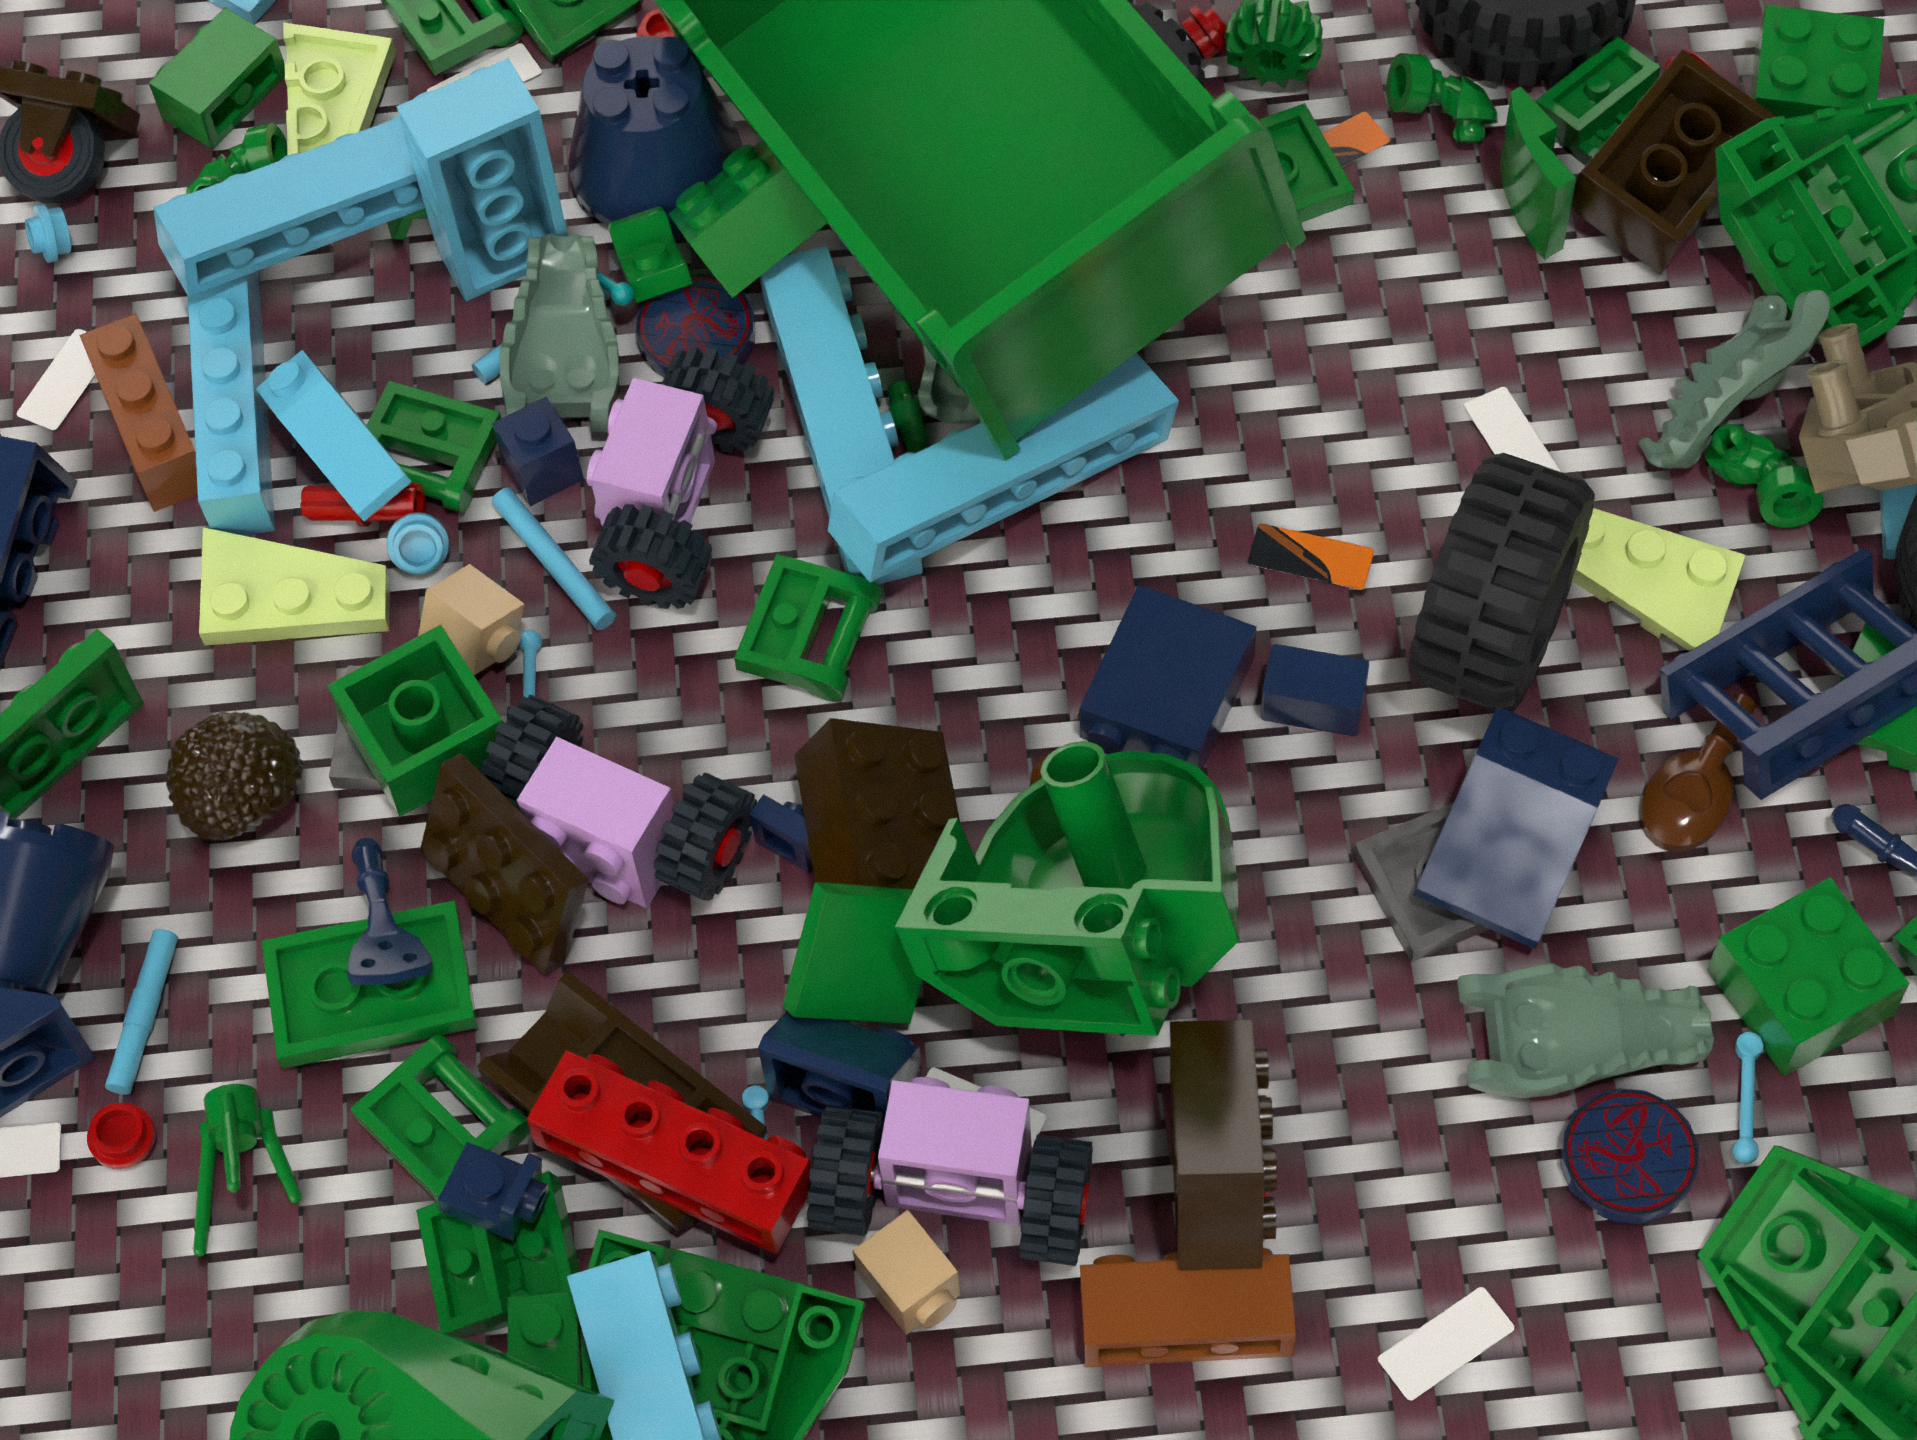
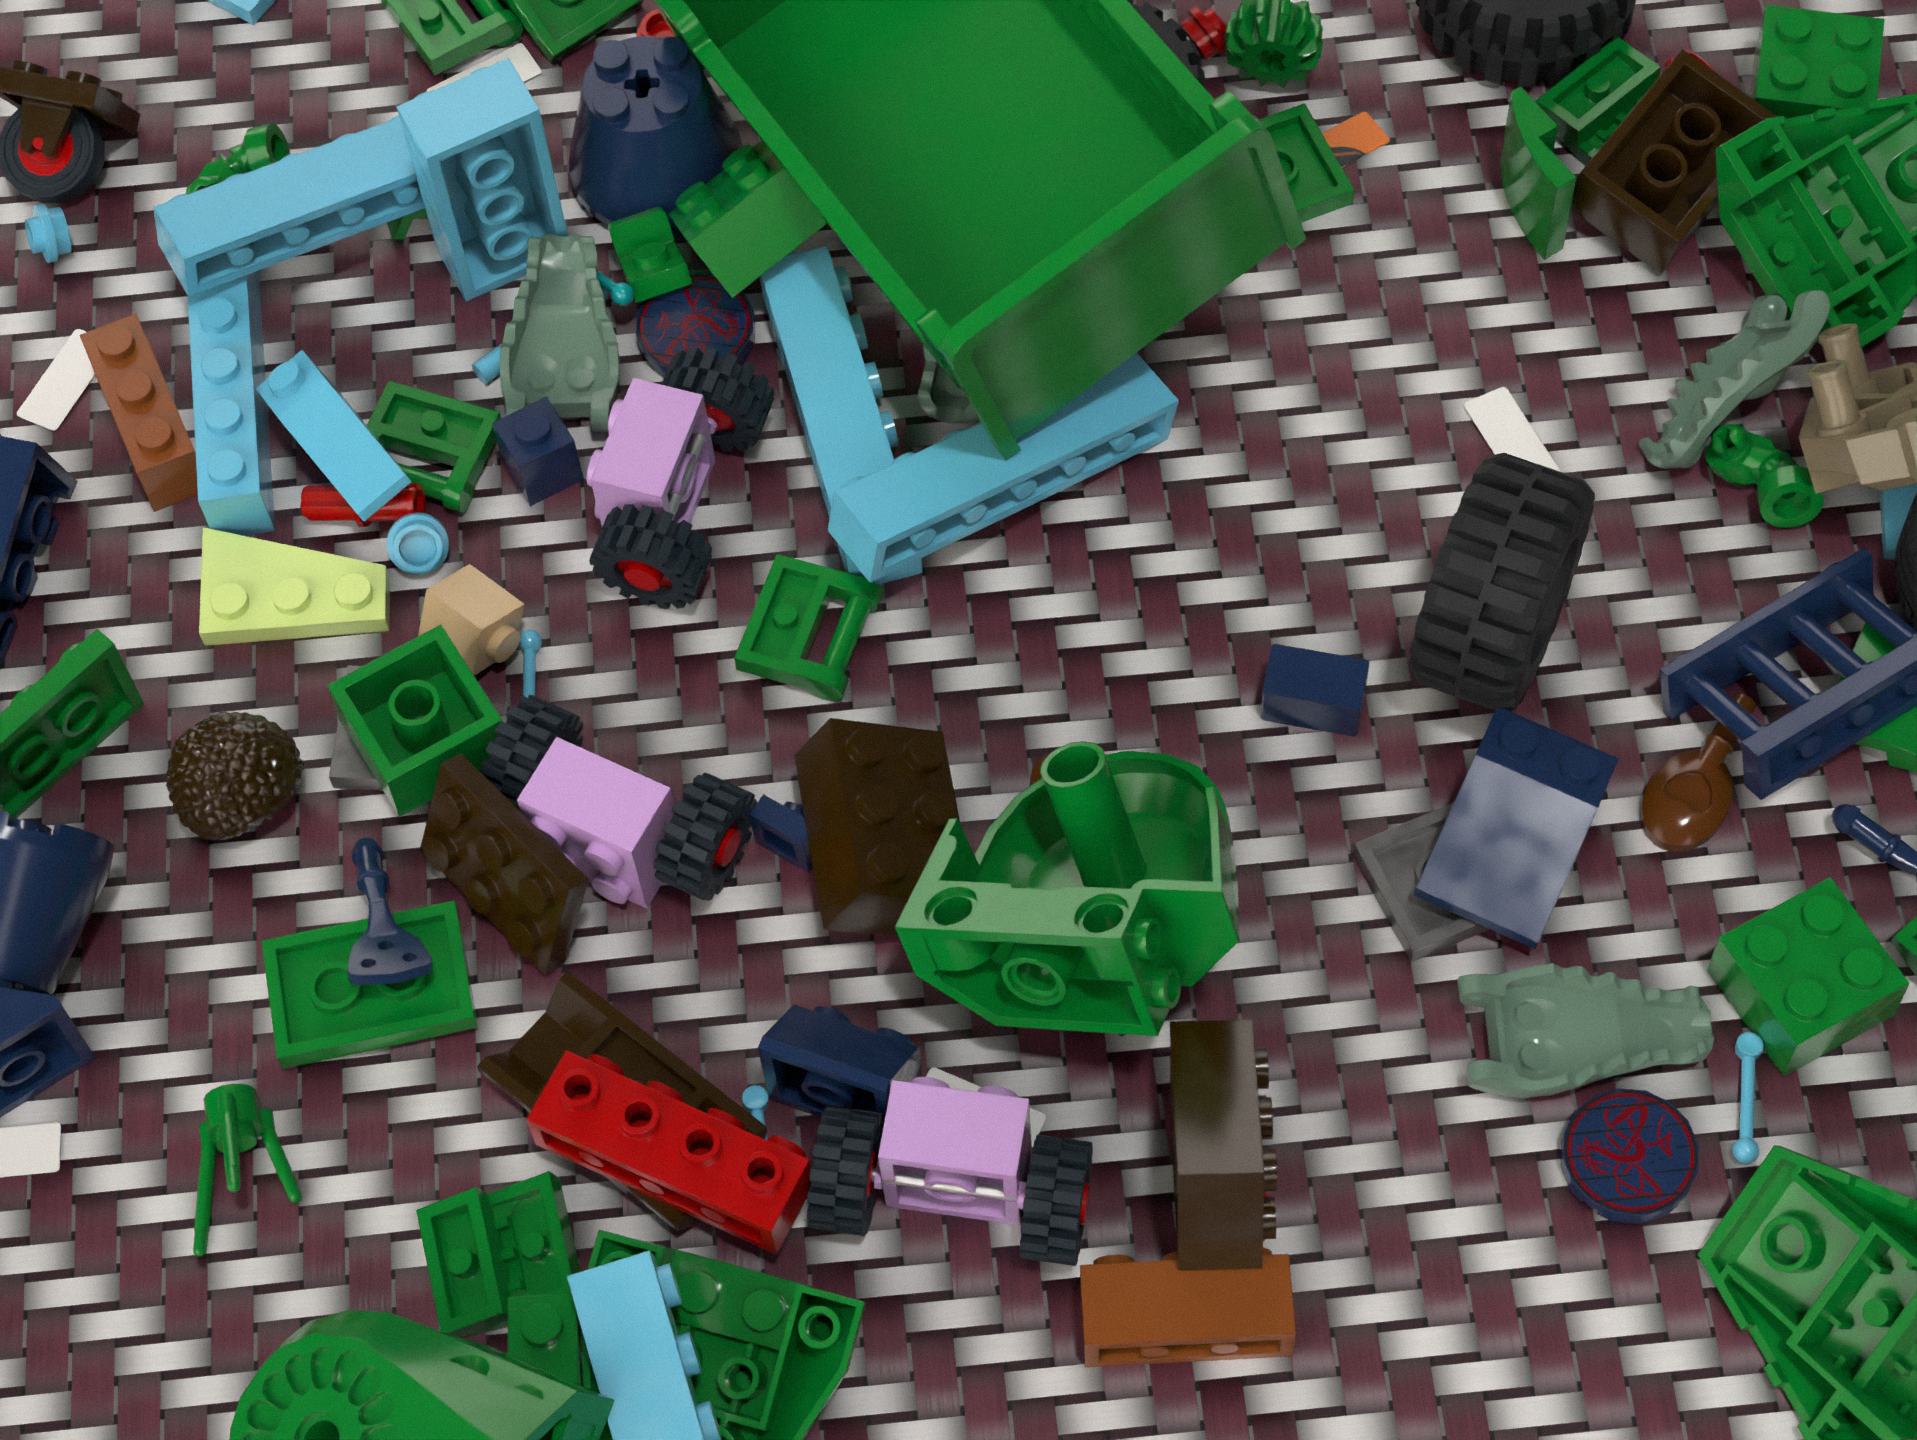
red plate [87,1103,156,1169] -> none
medium azure piece [105,929,178,1095] -> none
green brick [149,8,285,150] -> none
yellowish green wing [283,22,396,155] -> none
green plate [350,1035,530,1202] -> none
dark blue bracket [437,1142,549,1241] -> none
medium azure bar [492,488,616,630] -> none
green tile [782,882,922,1023] -> none
tan brick [852,1210,961,1335] -> none
green piece [887,381,928,453] -> none
dark blue brick [1079,584,1257,771] -> none
sticker [1248,524,1374,590] -> none
white sticker [1378,1287,1514,1401] -> none
green arm [1386,53,1498,143] -> none
yellowish green wing [1572,508,1746,651] -> none

